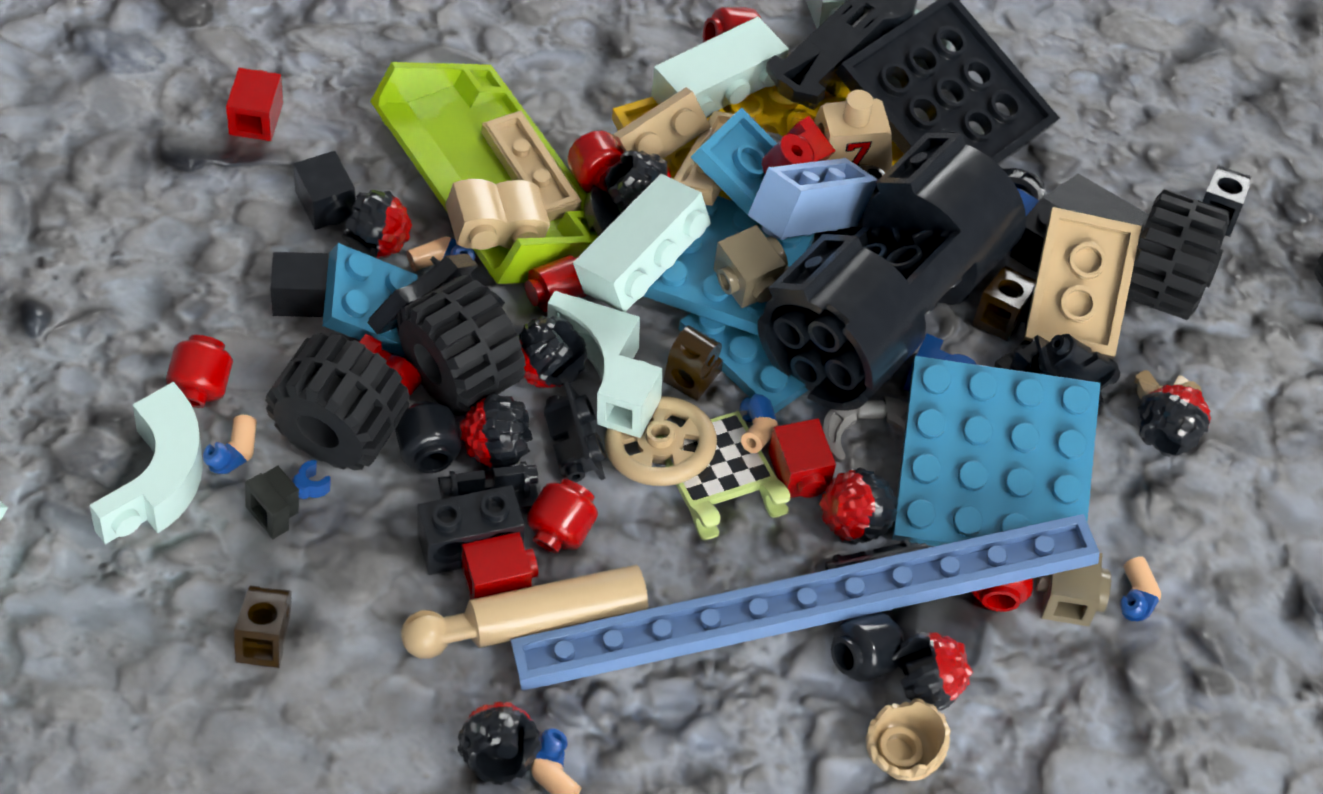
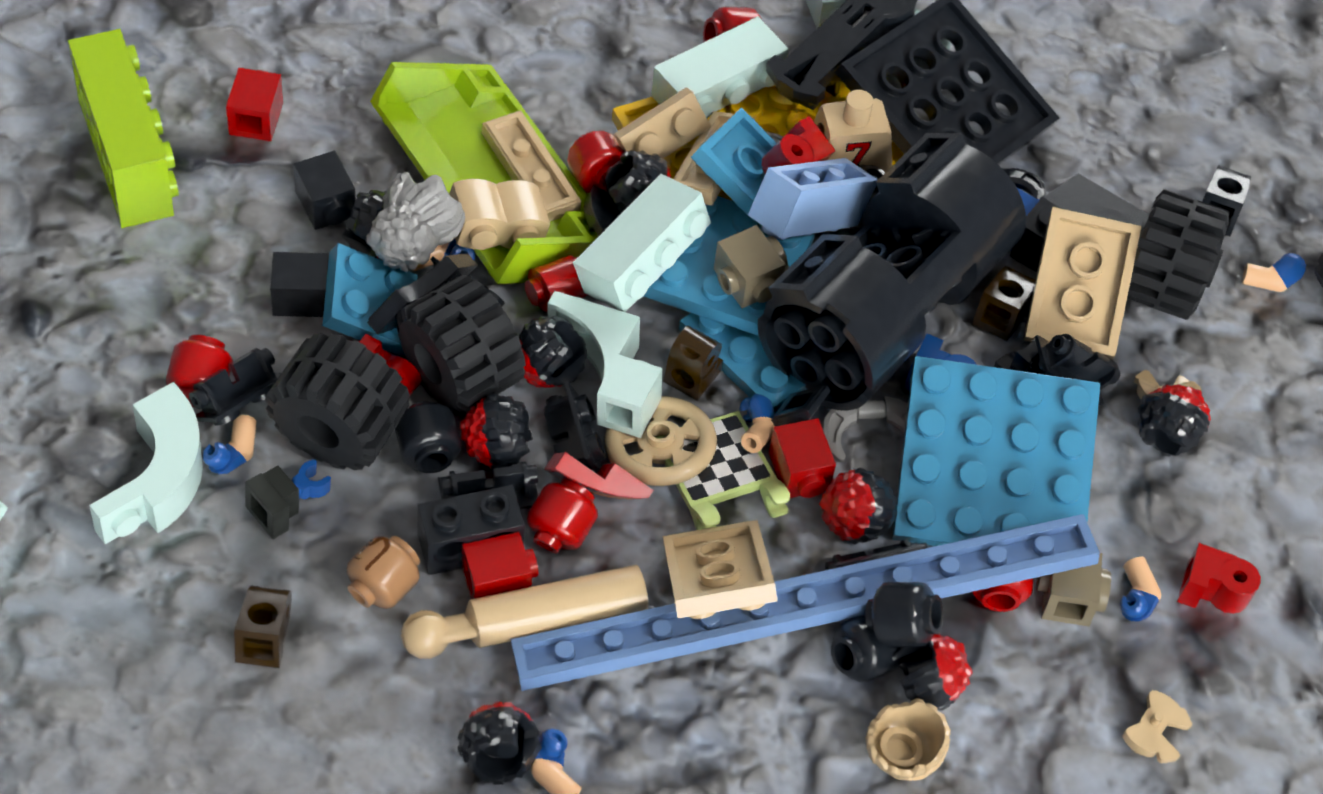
none -> lime brick [68,29,179,228]
none -> black hinge [189,348,281,426]
none -> medium nougat head [347,536,420,609]
none -> light grey hair [366,172,465,272]
none -> slope [544,452,654,499]
none -> tan plate [663,520,777,619]
none -> black slope [771,385,830,427]
none -> black head [865,582,943,647]
none -> tan piece [1122,690,1192,763]
none -> red leg [1177,543,1261,614]
none -> arm [1242,253,1306,292]

